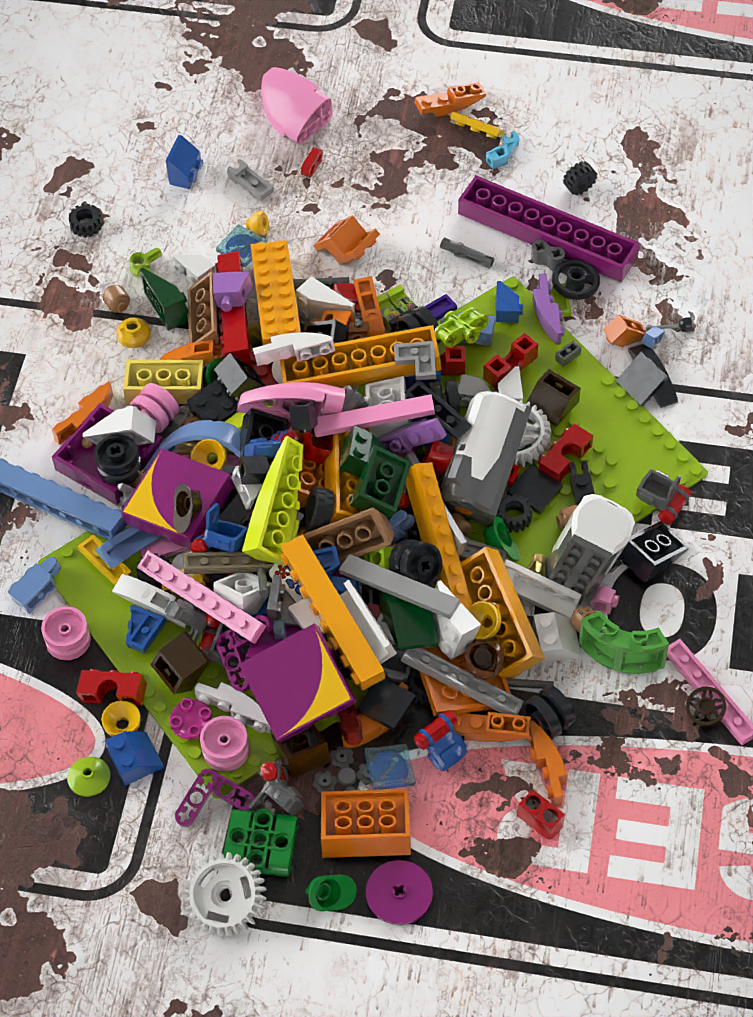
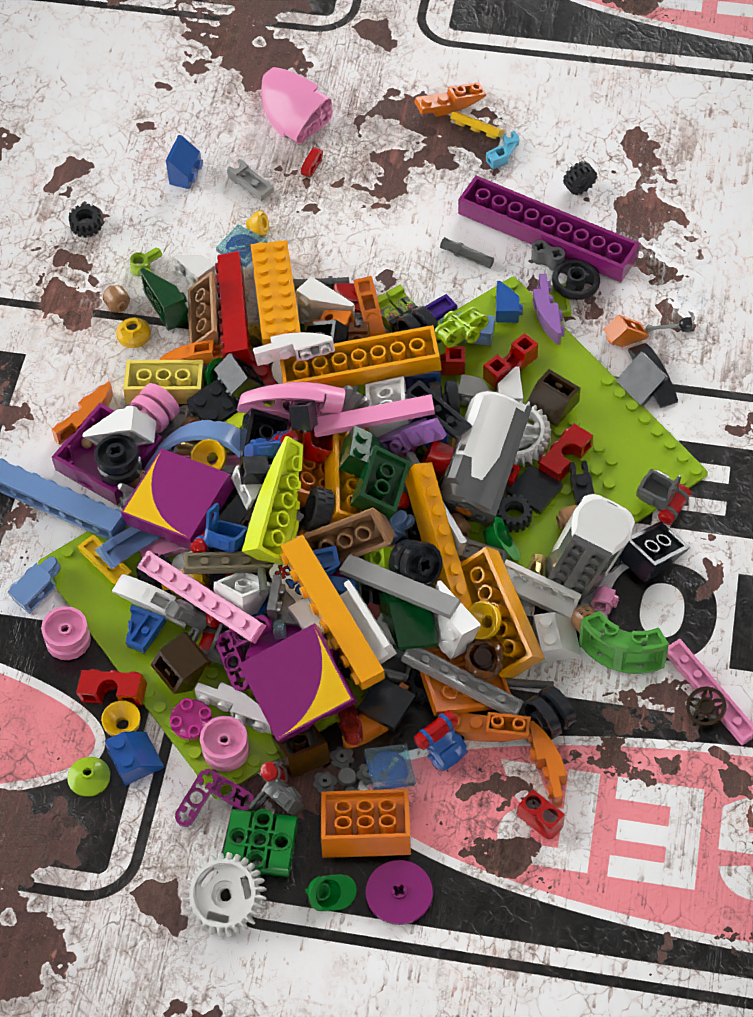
dark brown piece [173,483,202,533] -> none
medium lavender torso [213,271,252,312] -> none
orange bracket [313,215,380,264] -> none
light grey plate [394,341,436,380] -> none
dark grey piece [555,340,582,367] -> none
medium blue piece [641,326,665,348] -> none

